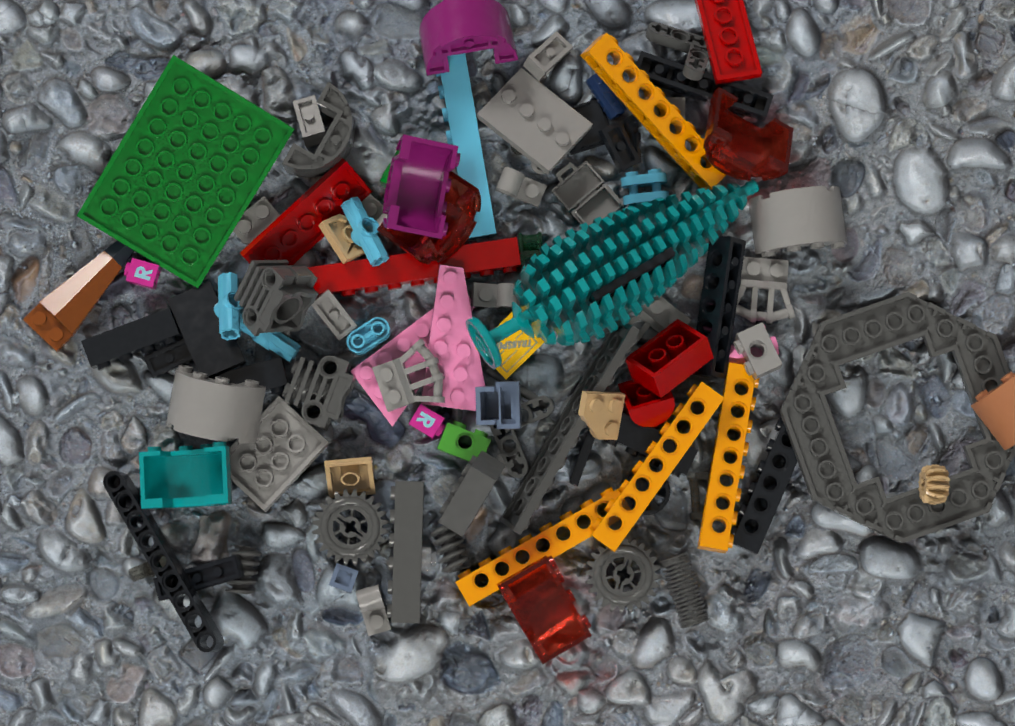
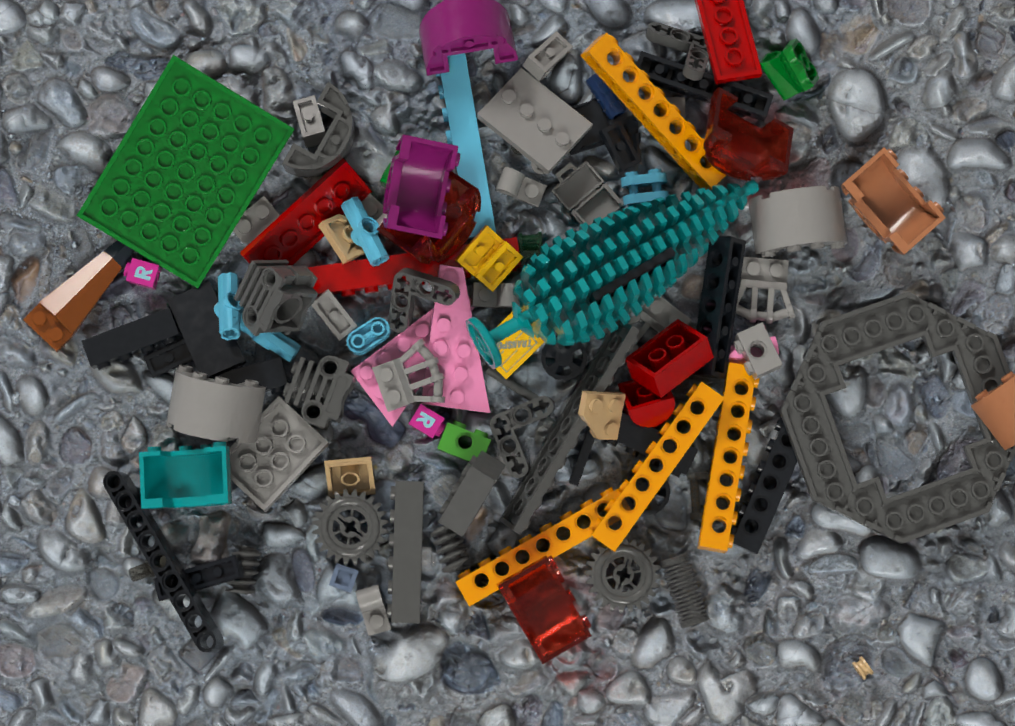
sand blue plate [475,381,522,429] -> none
tan gear [918,464,950,505] -> none
none -> dark grey beam [388,268,460,333]
none -> yellow slope [455,225,523,292]
none -> black piece [541,336,587,381]
none -> green piece [760,38,819,101]
none -> nougat cylinder [841,147,946,255]
none -> tan bush [852,656,874,680]

